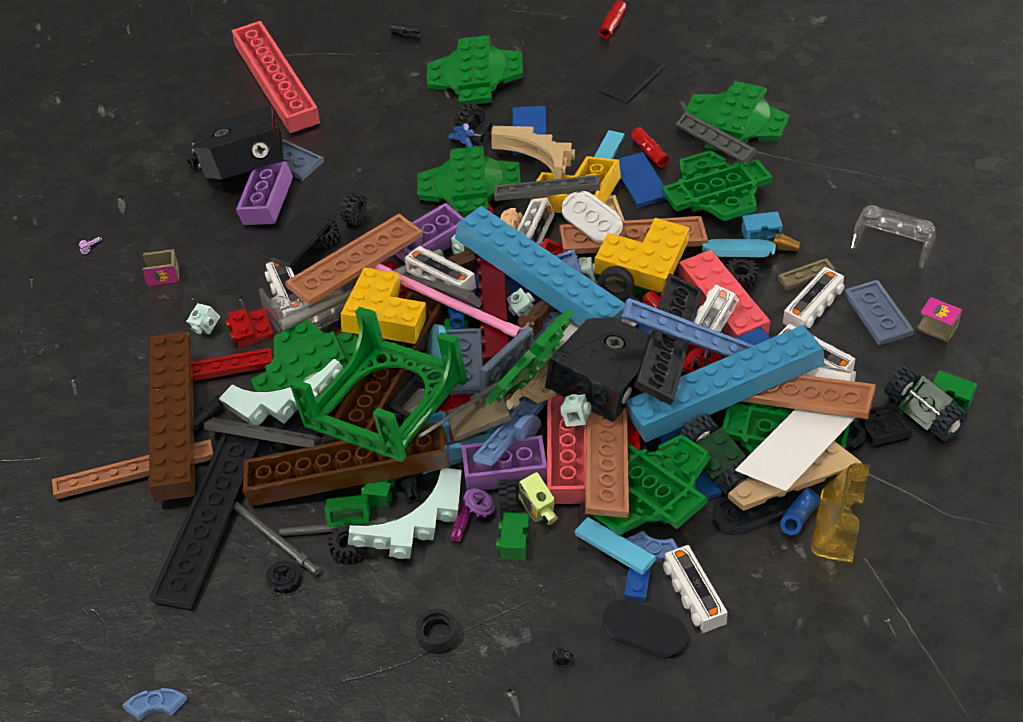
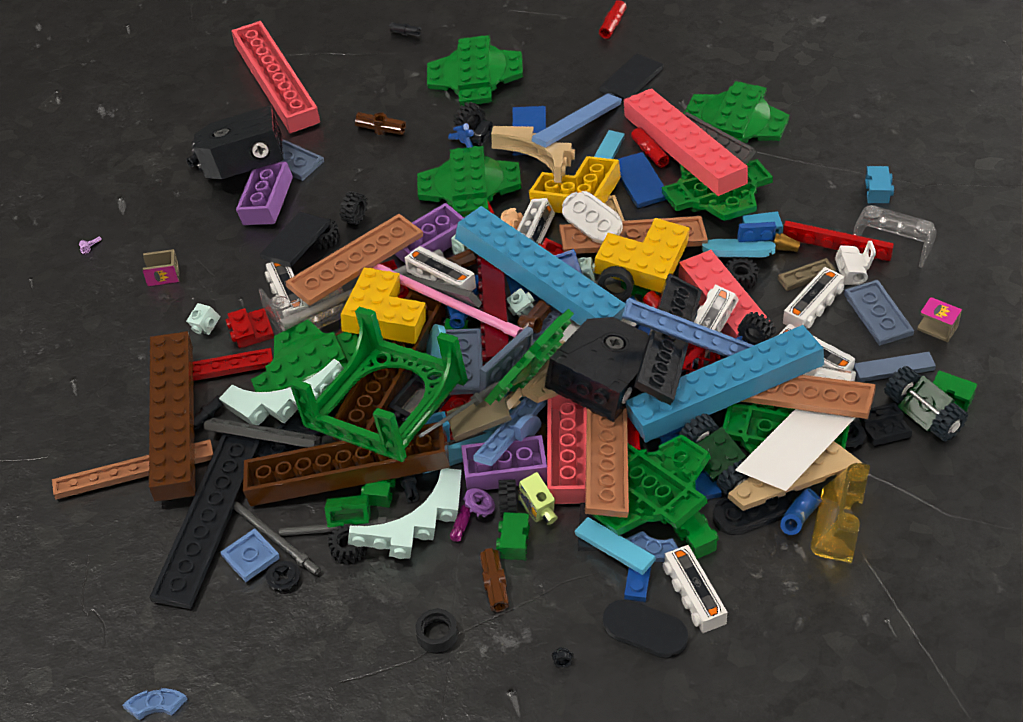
dark grey tile [494,175,600,201] -> none
light aqua brick [561,394,591,427] -> none
none -> medium blue plate [220,528,280,582]
none -> reddish brown piece [355,112,406,135]
none -> reddish brown piece [480,548,509,612]
none -> medium blue tile [532,93,622,148]
none -> coral brick [624,89,748,196]
none -> green brick [673,511,719,559]
none -> blue plate [737,222,776,242]
none -> black tyre [737,312,776,345]
none -> red plate [783,221,894,261]
none -> white piece [835,241,876,285]
none -> sand blue tile [854,352,936,382]
none -> dark azure brick [865,166,894,203]

